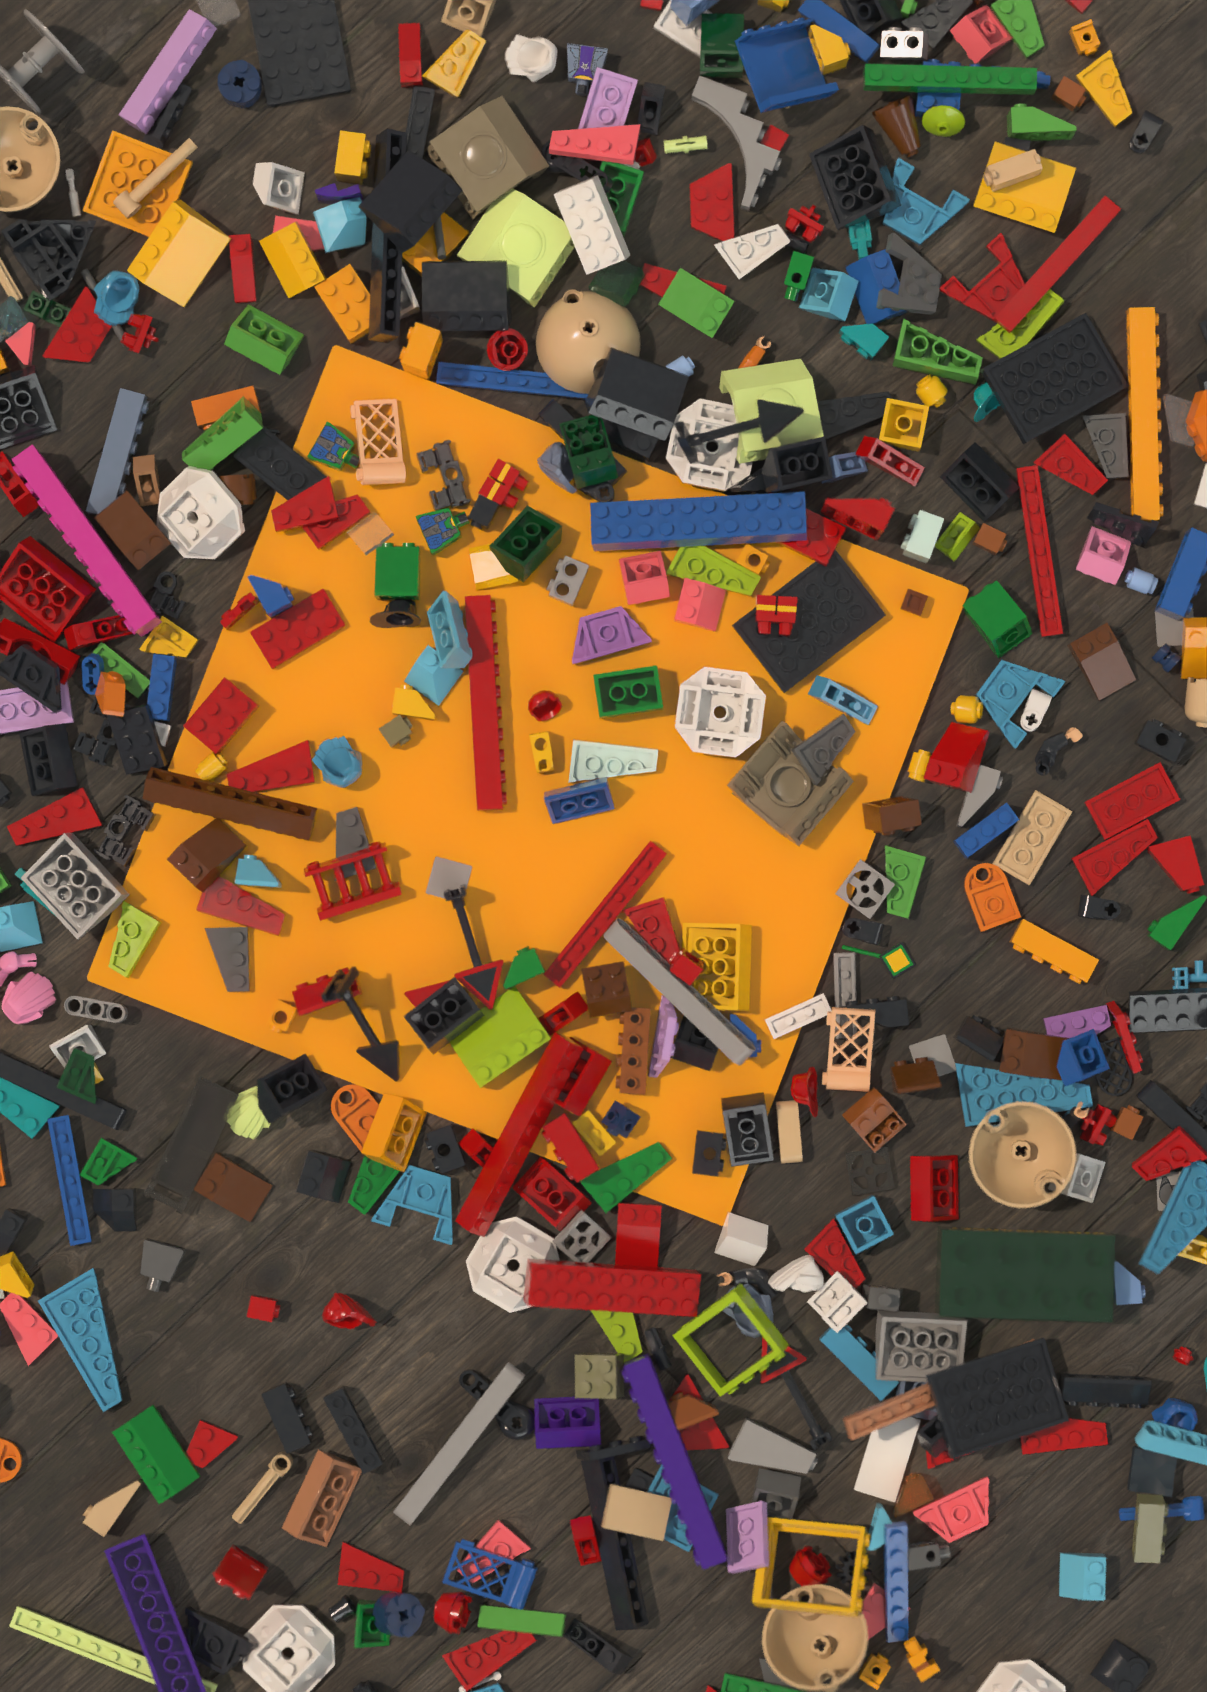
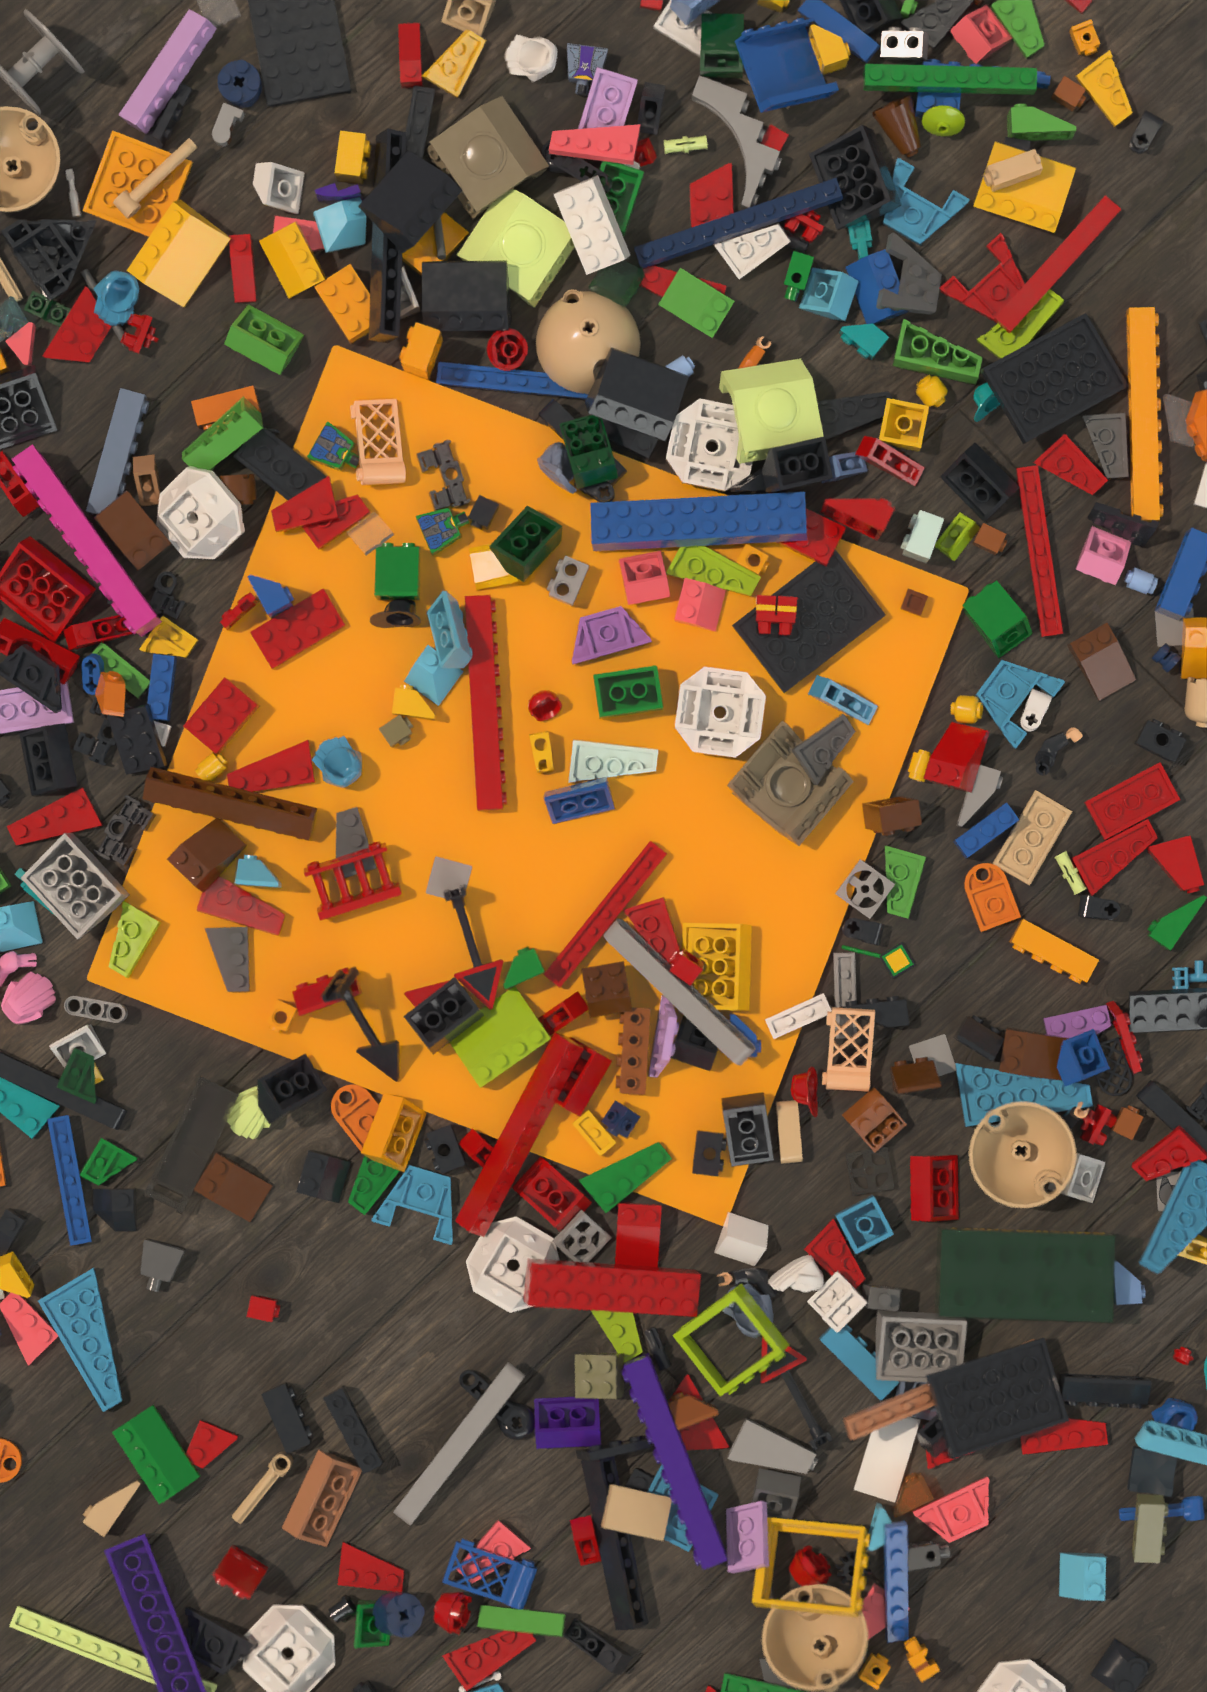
red hair [322,1293,376,1329] -> none
red hips [478,458,529,509] -> none
red brick [542,1113,599,1182] -> none
black piece [675,399,804,464] -> none
none -> light grey leg [212,103,245,147]
none -> dark blue plate [634,178,844,269]
none -> yellowish green pin [1054,851,1087,895]

